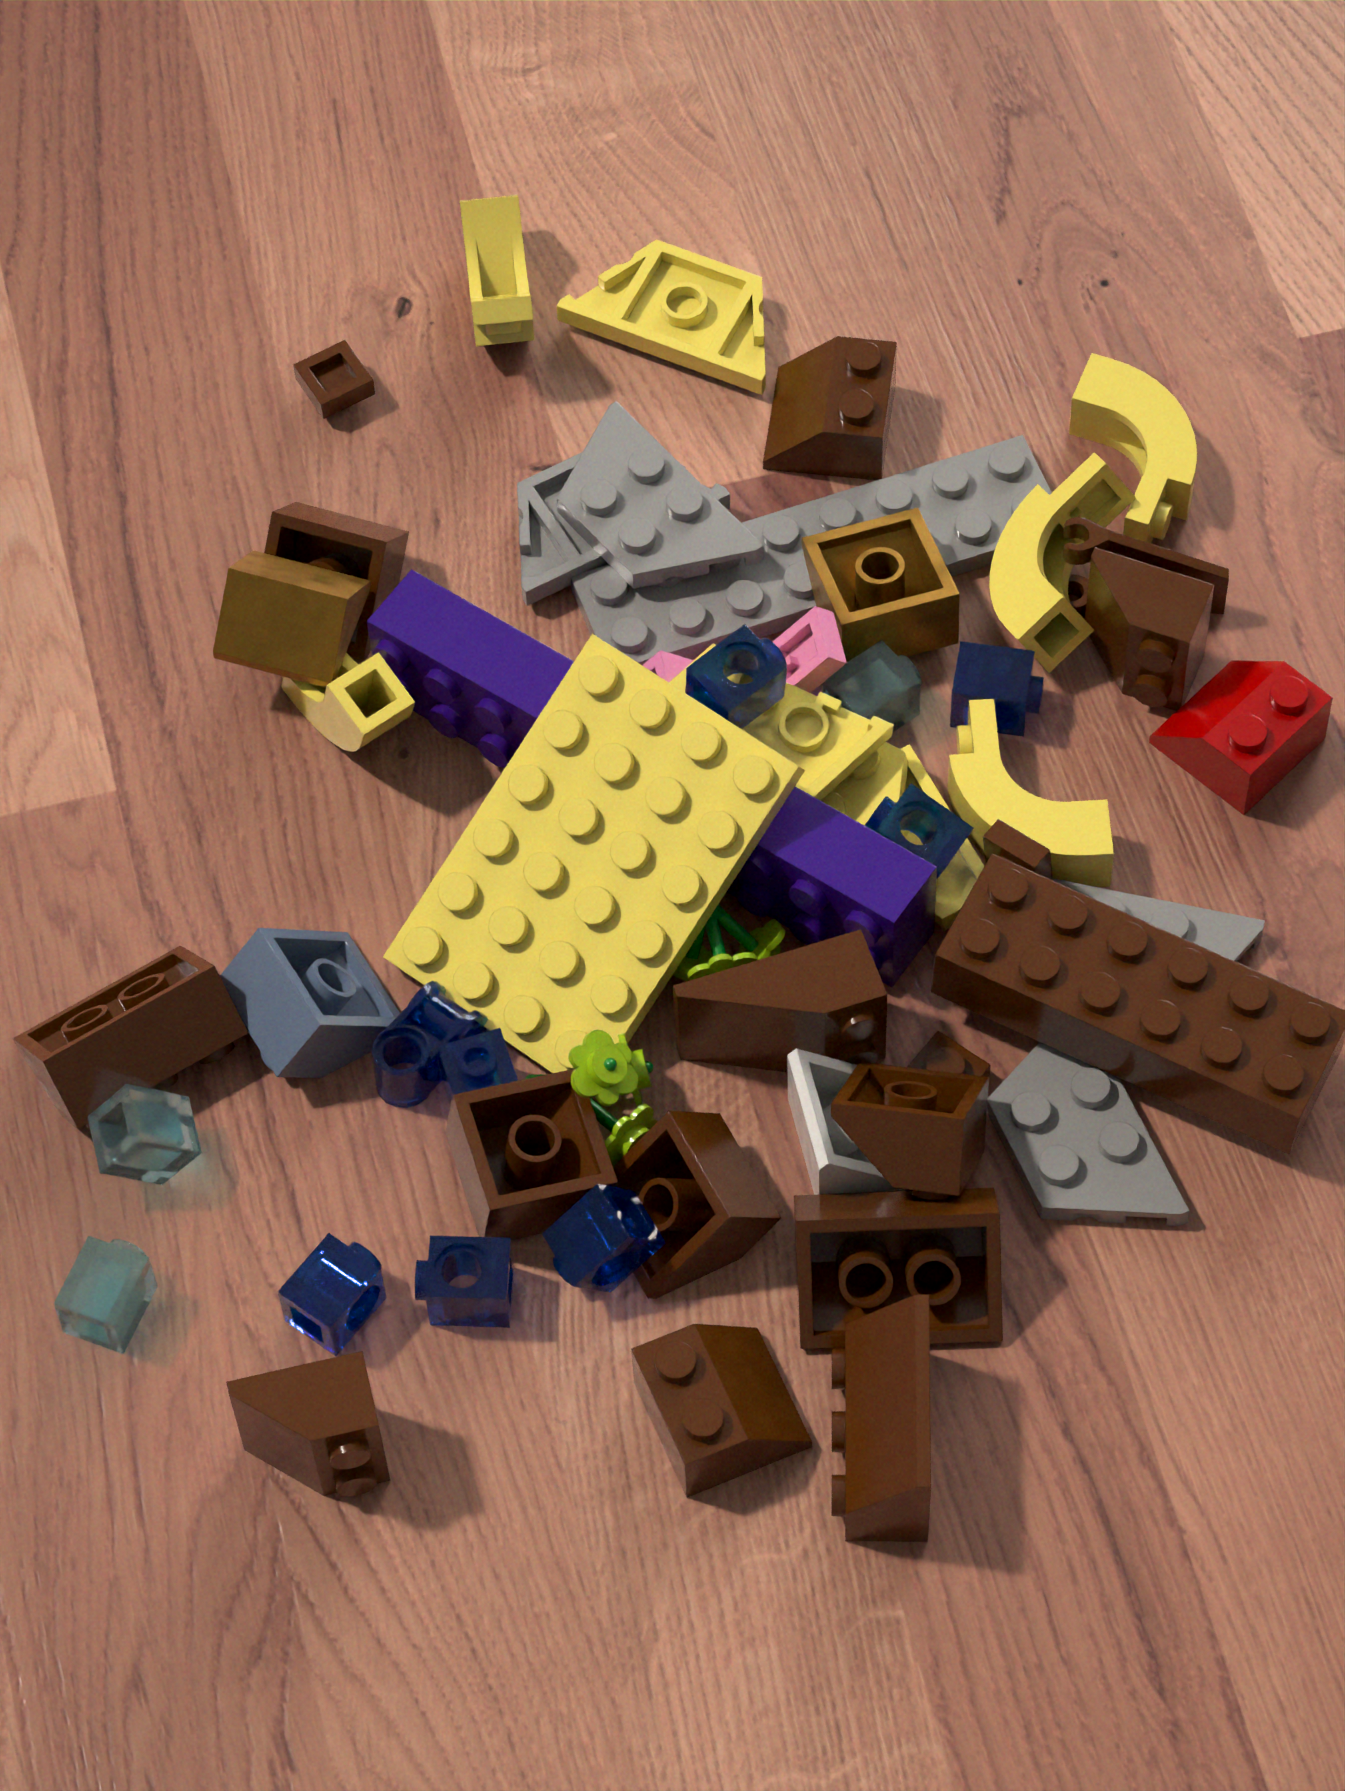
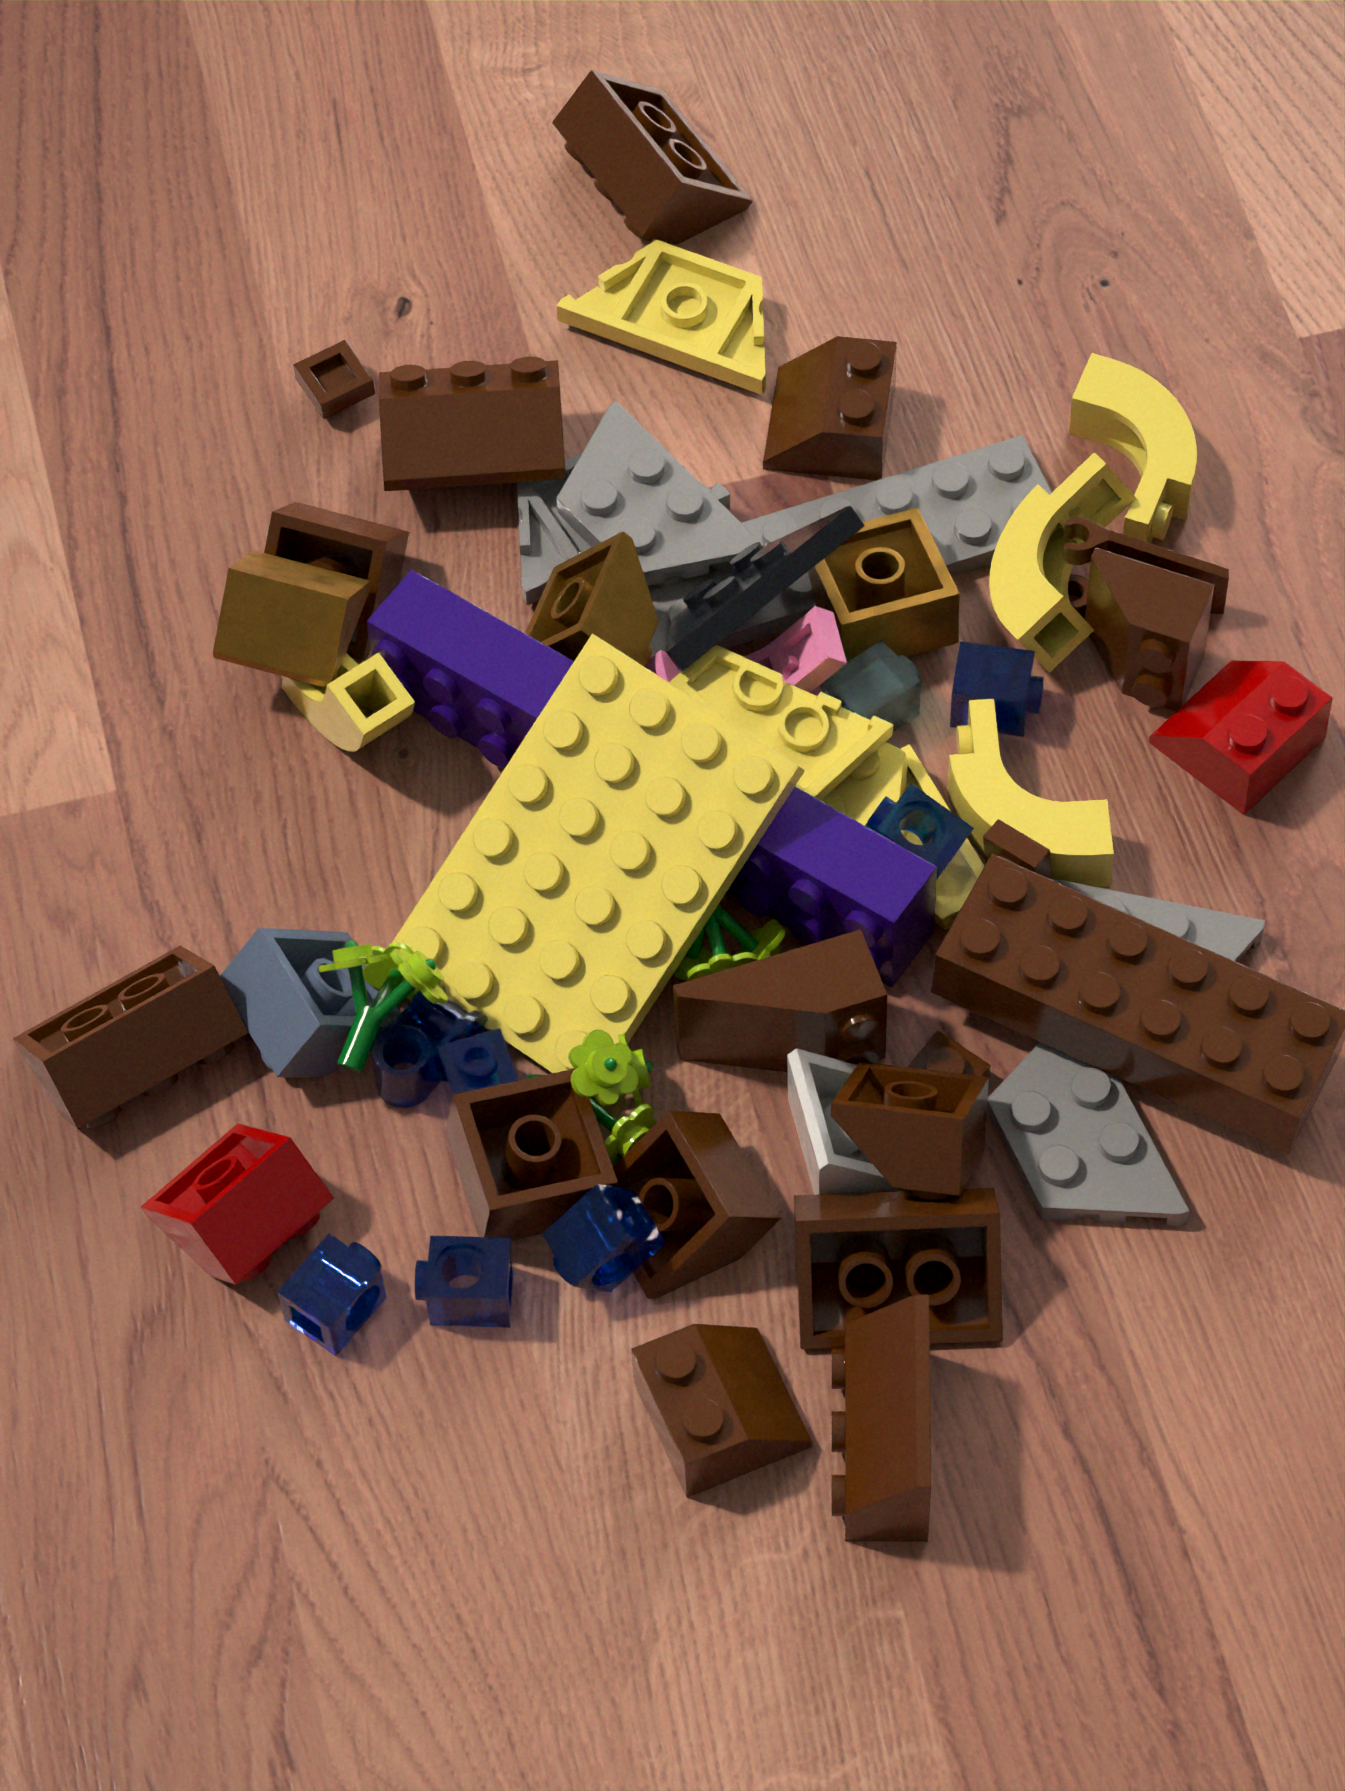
clear light blue brick [54,1236,158,1354] -> none
clear light blue brick [87,1084,202,1185] -> none
reddish brown slope [226,1351,391,1497] -> none
light yellow arch [460,195,535,346] -> none
clear blue brick [685,624,787,729] -> none
none -> red slope [140,1123,334,1285]
none -> plant [318,940,448,1074]
none -> reddish brown slope [379,356,566,491]
none -> pearl gold slope [525,531,659,667]
none -> reddish brown slope [552,70,753,244]
none -> black wing [665,506,865,671]

